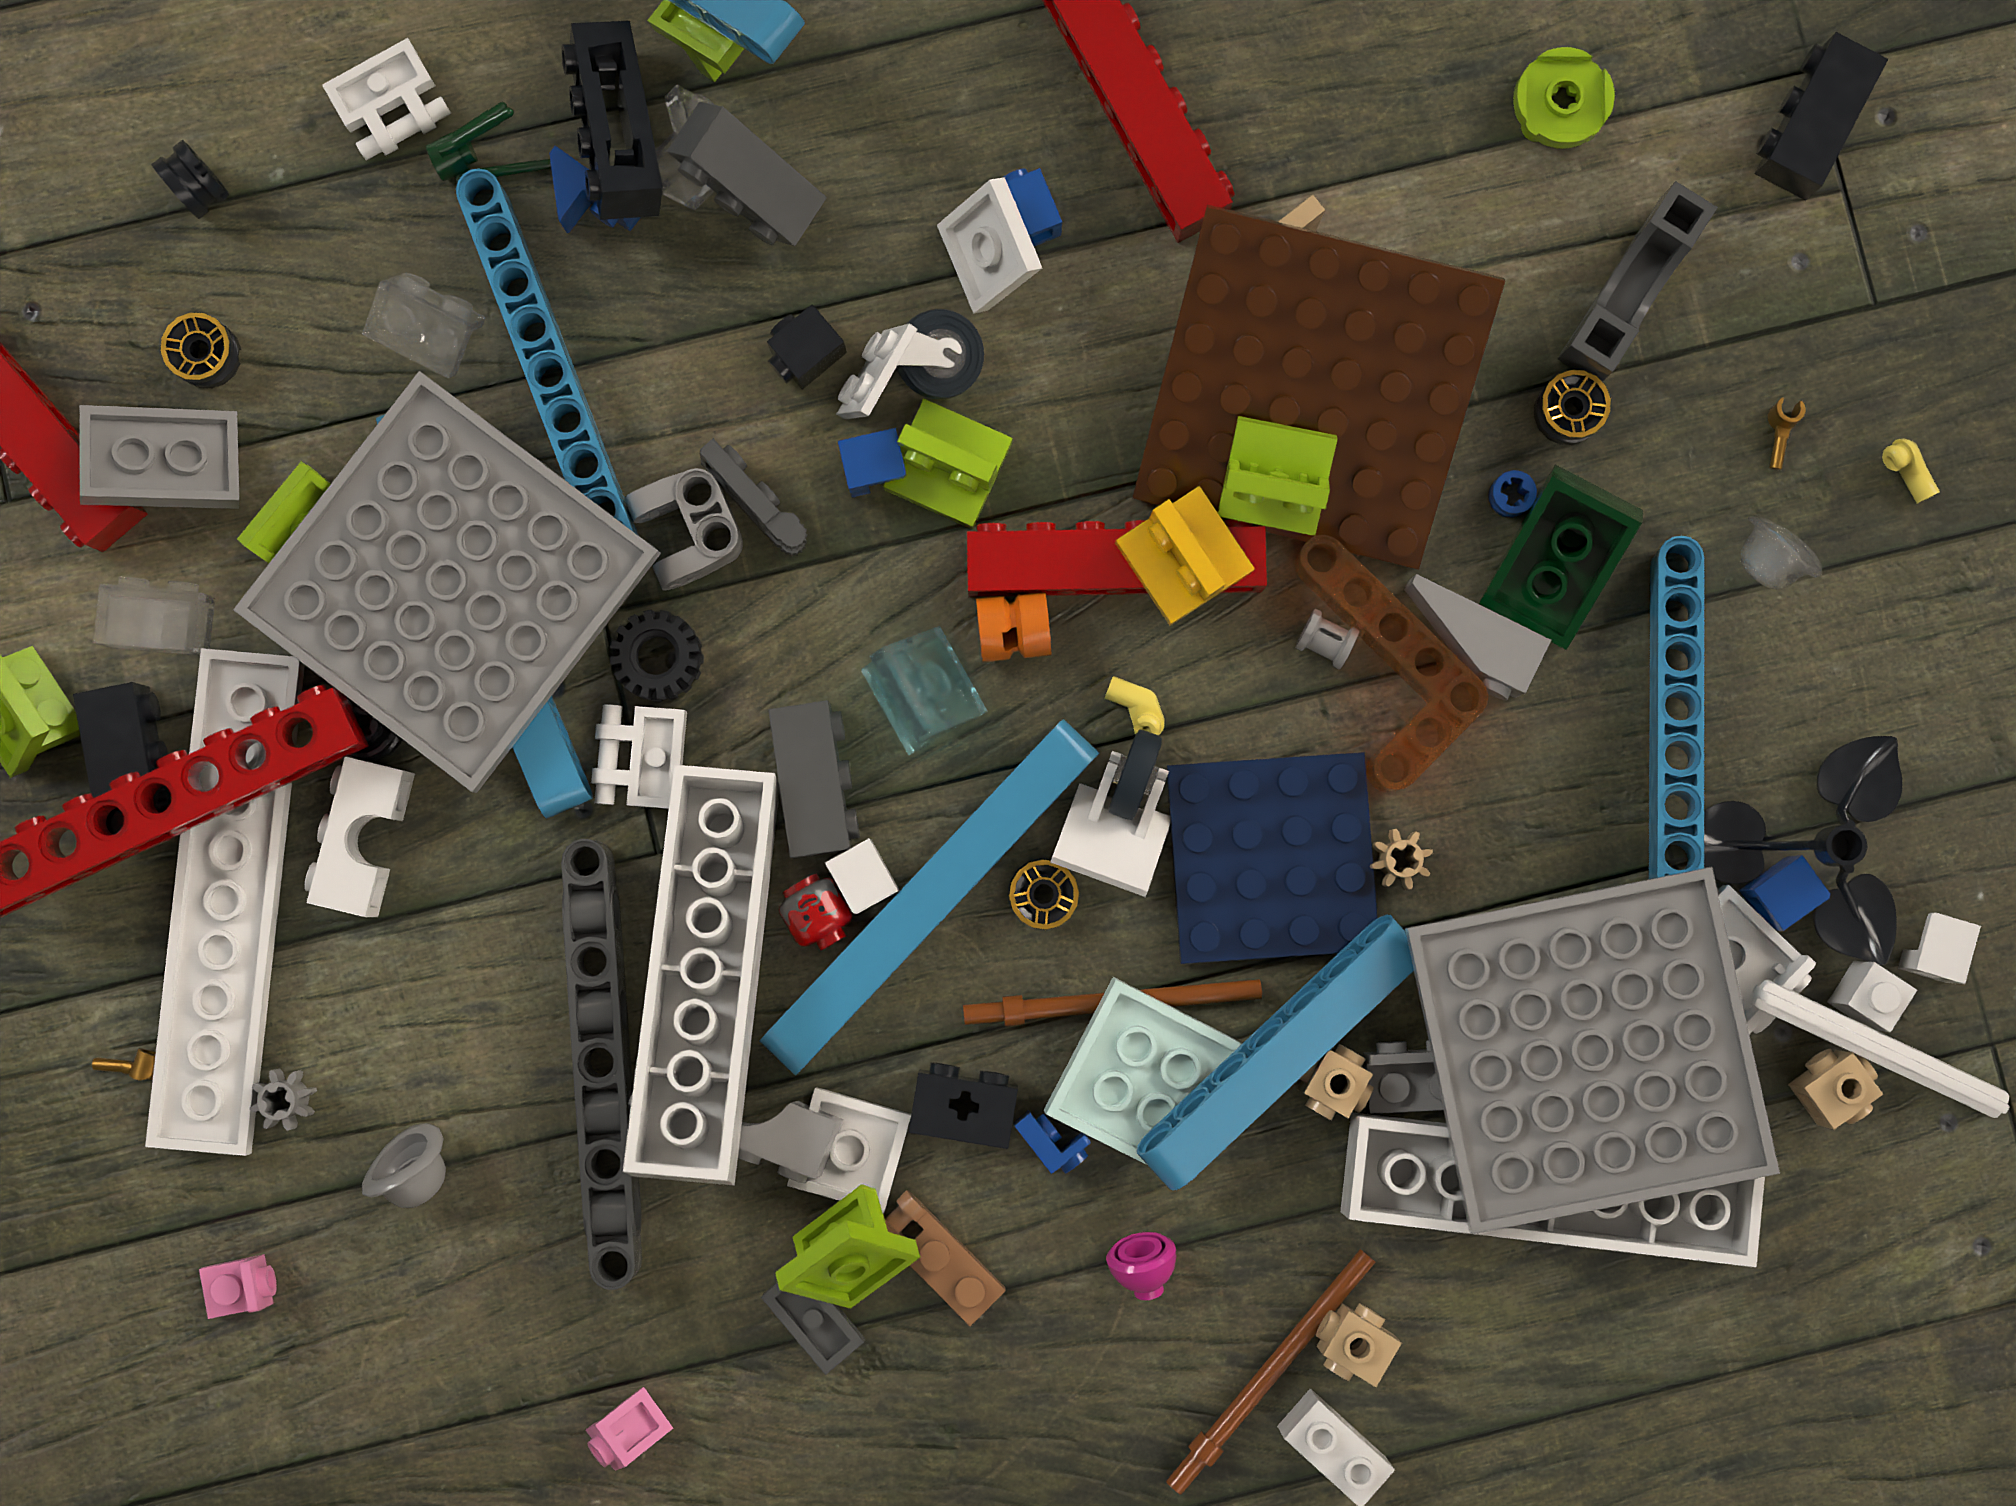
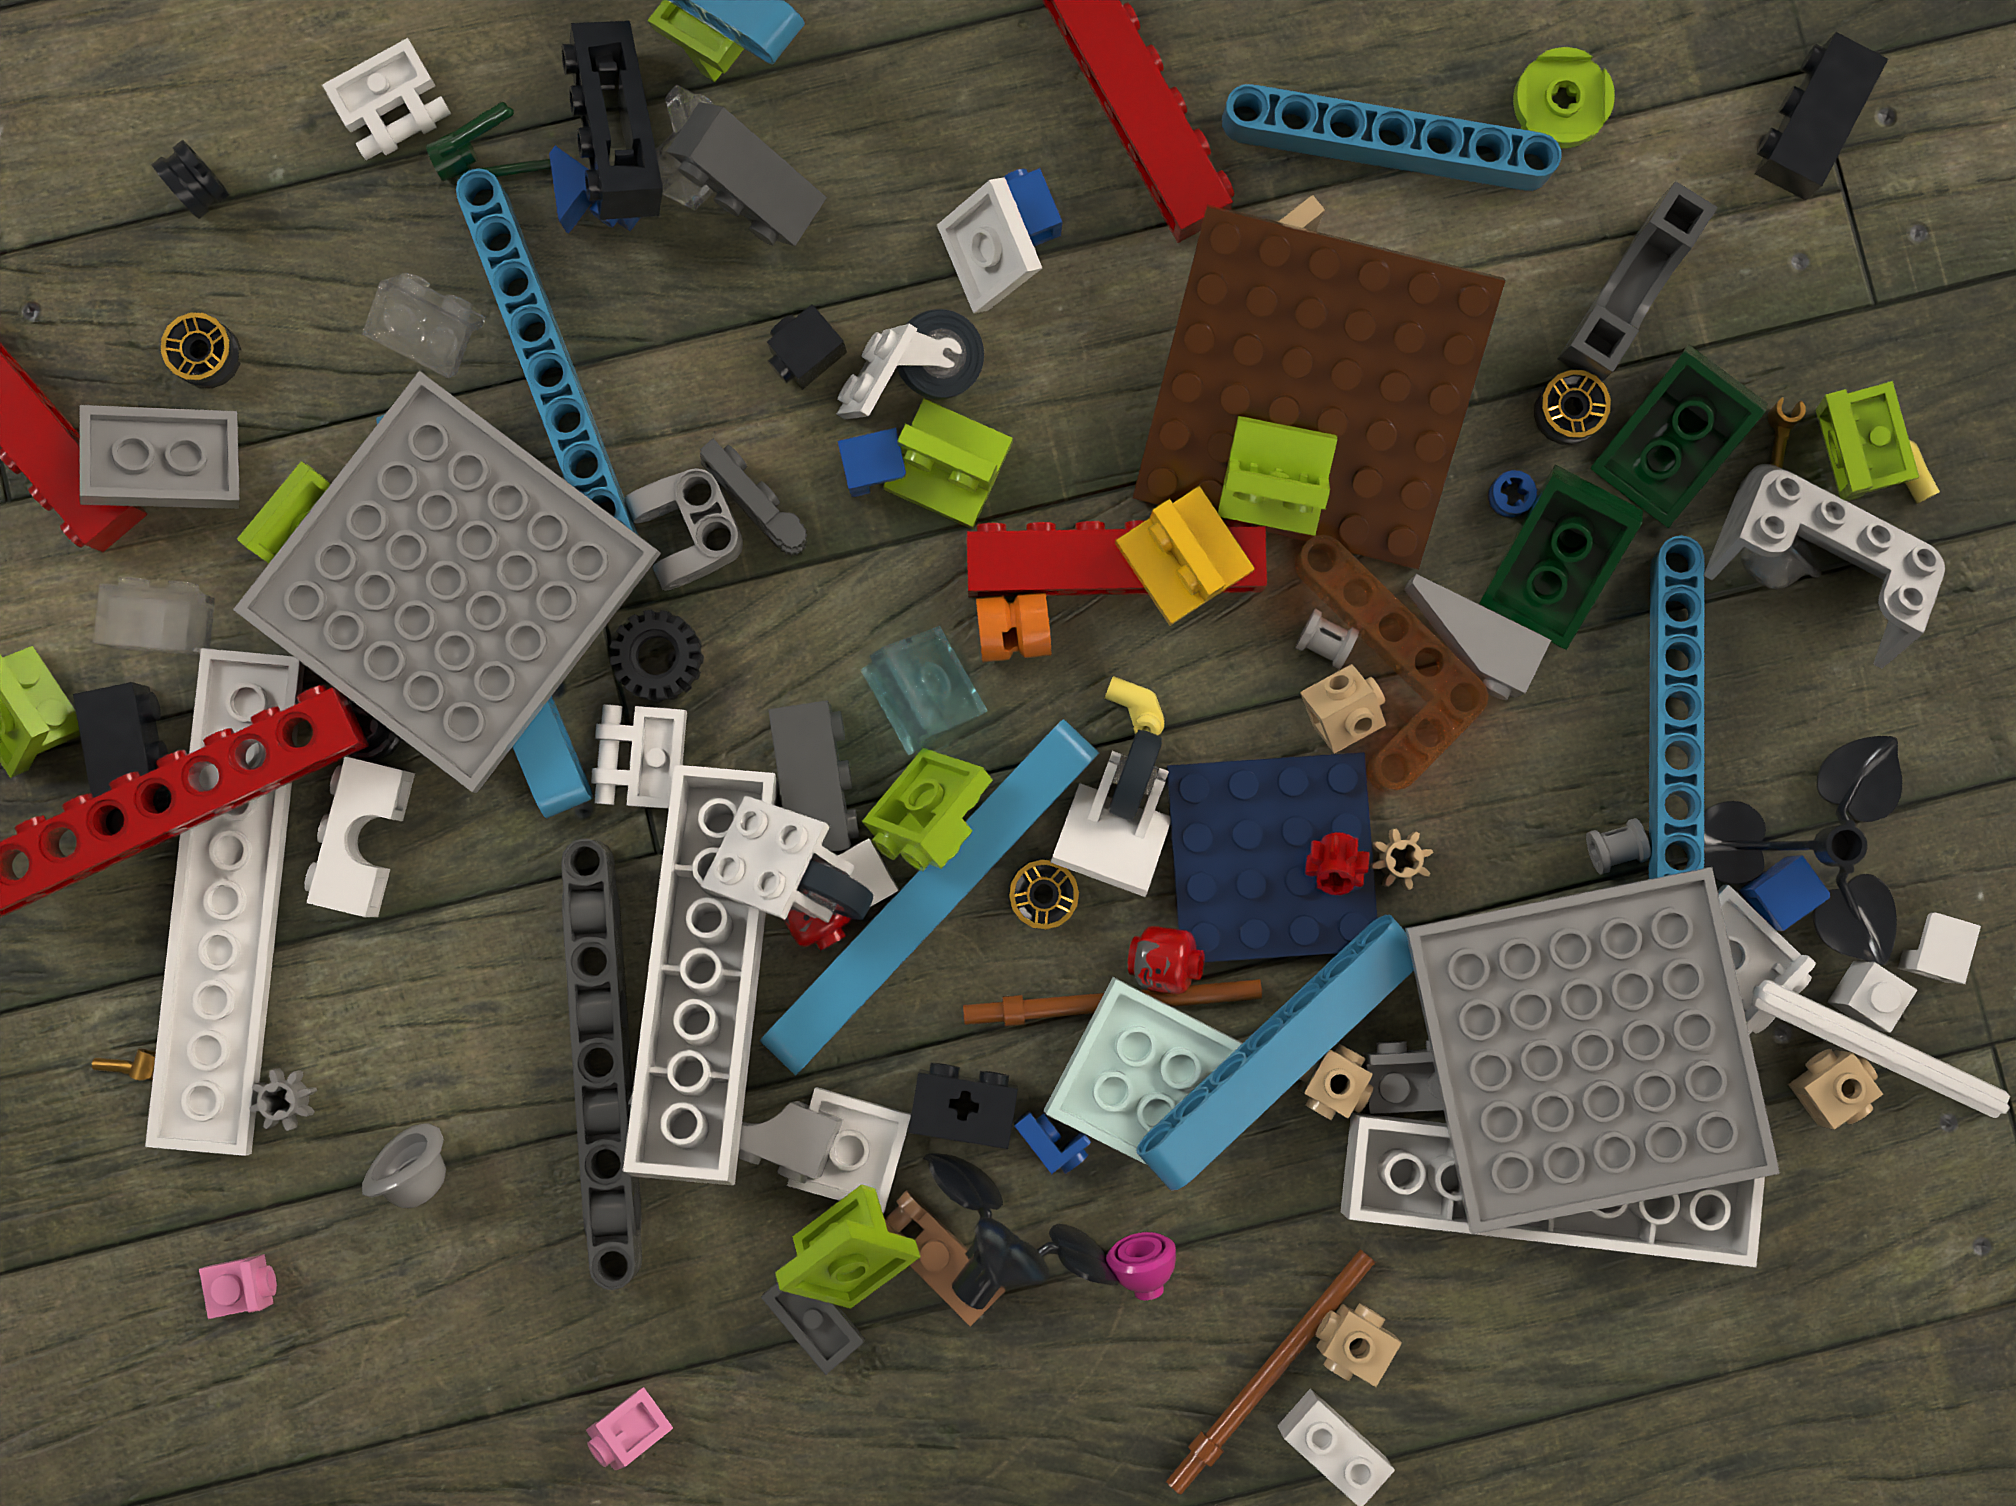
none -> white plate [701,795,874,923]
none -> lime plate [862,748,993,871]
none -> black plant [923,1153,1119,1309]
none -> red head [1128,926,1205,994]
none -> dark azure beam [1222,84,1561,191]
none -> tan brick [1300,664,1386,754]
none -> red gear [1305,832,1370,895]
none -> light grey bush [1586,818,1651,875]
none -> dark green slope [1590,345,1768,528]
none -> light grey windscreen [1703,464,1945,669]
none -> lime bracket [1816,381,1919,501]

